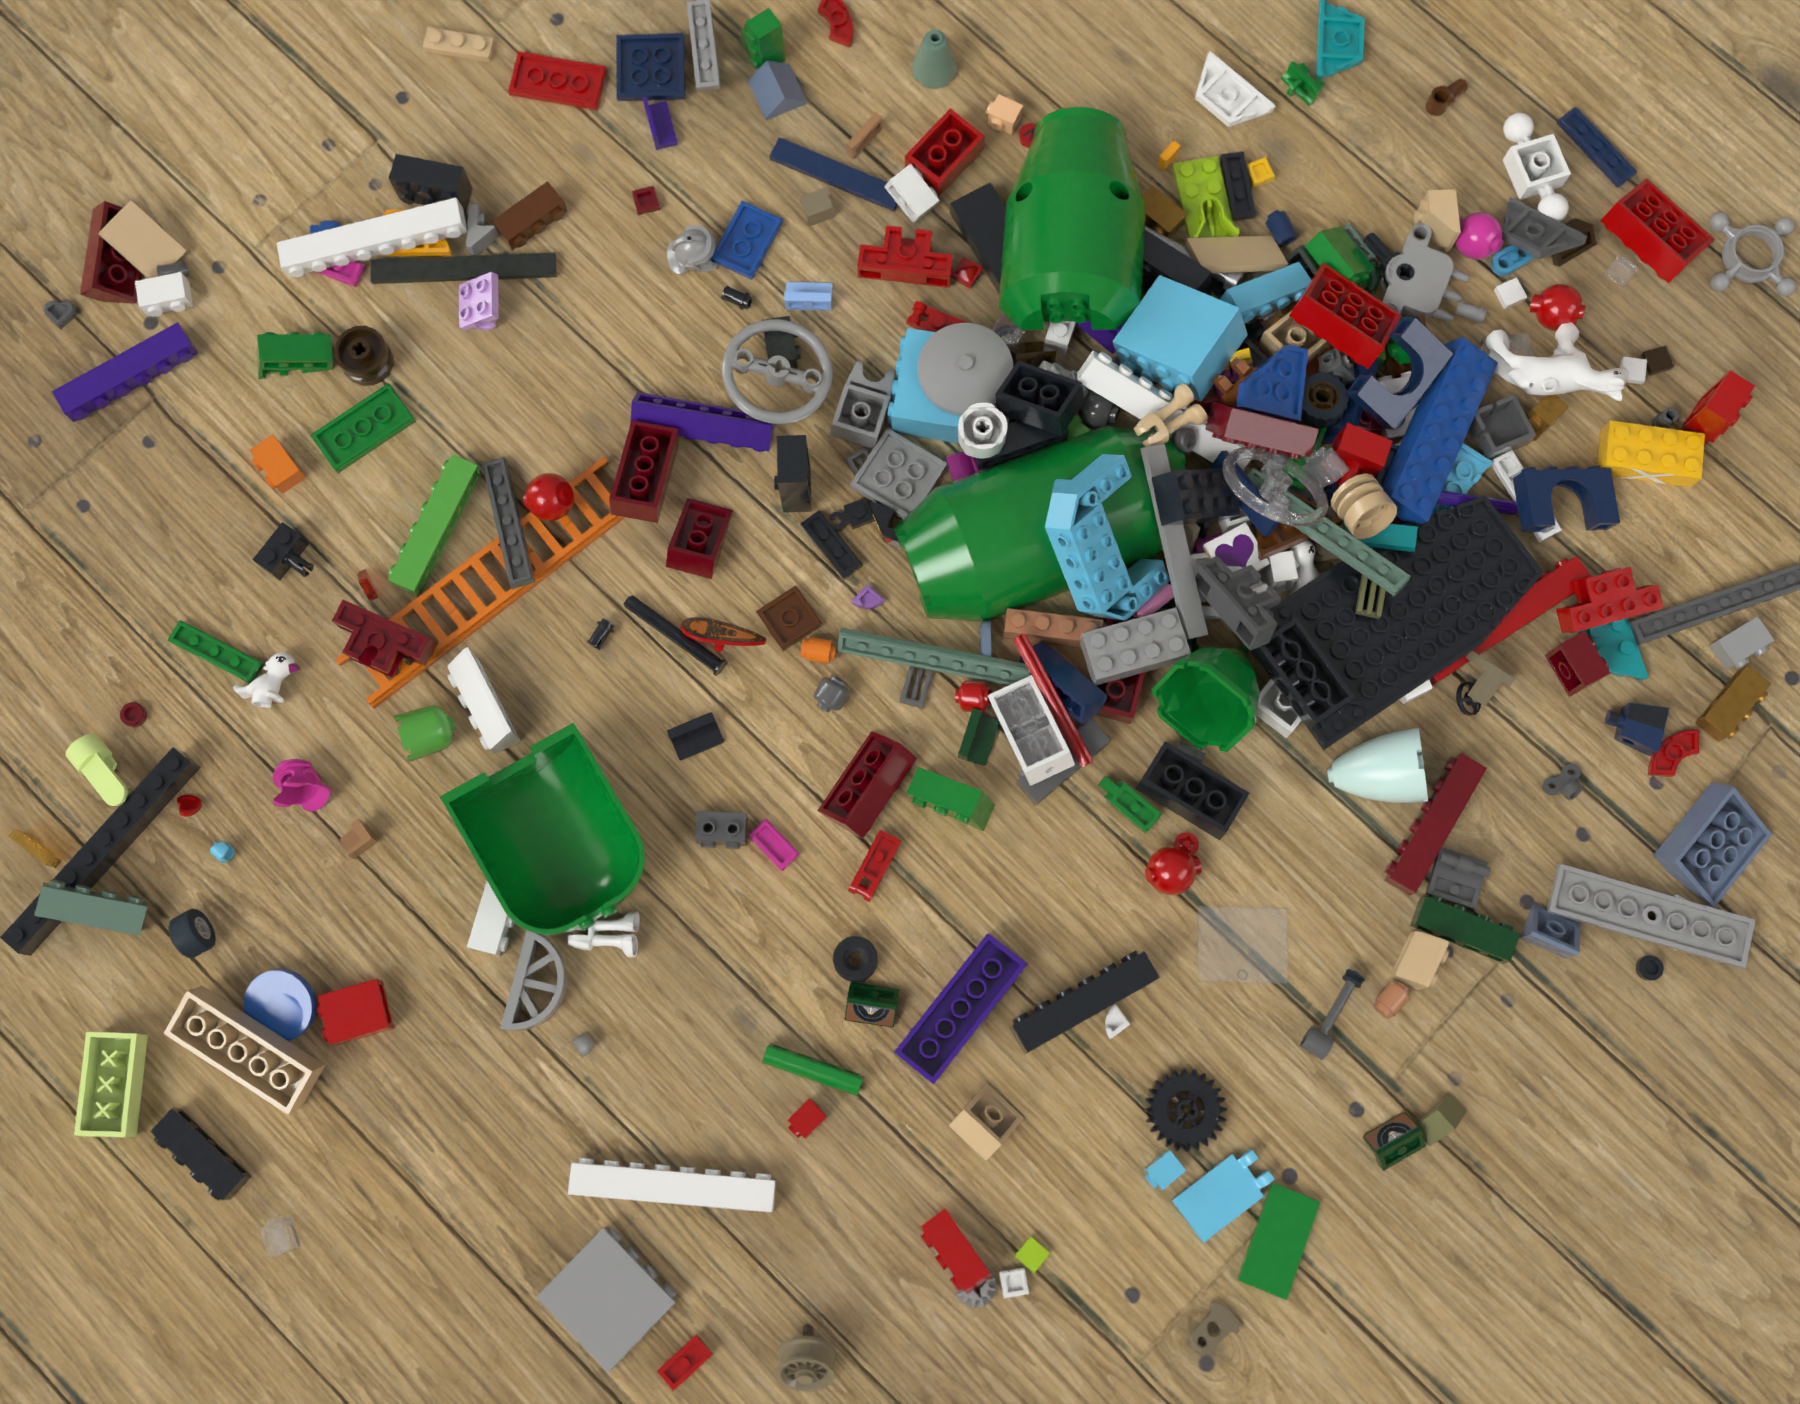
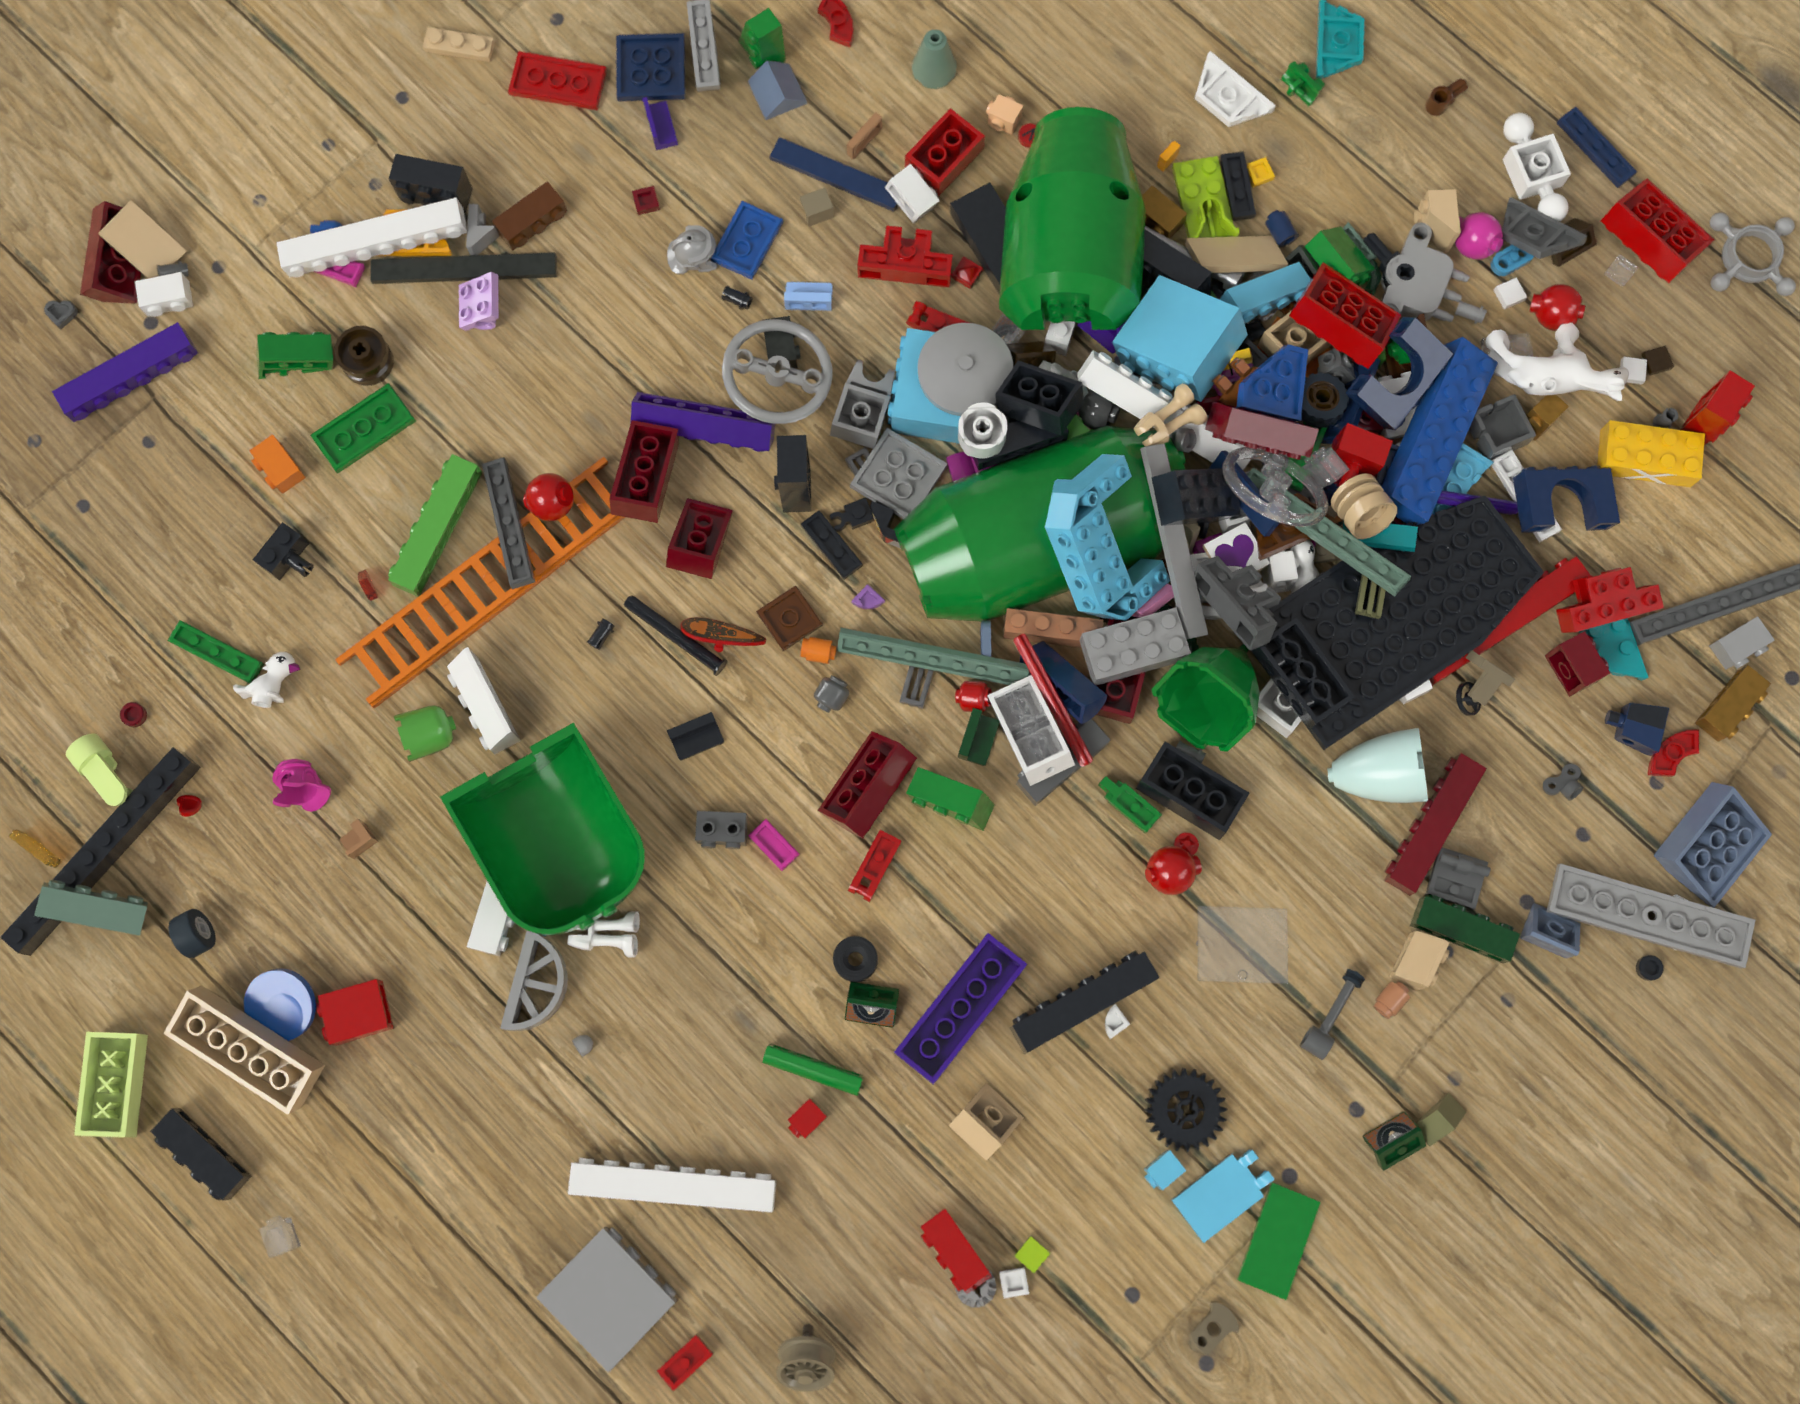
medium azure piece [210,841,235,863] -> none
dark red piece [332,600,436,678] -> none

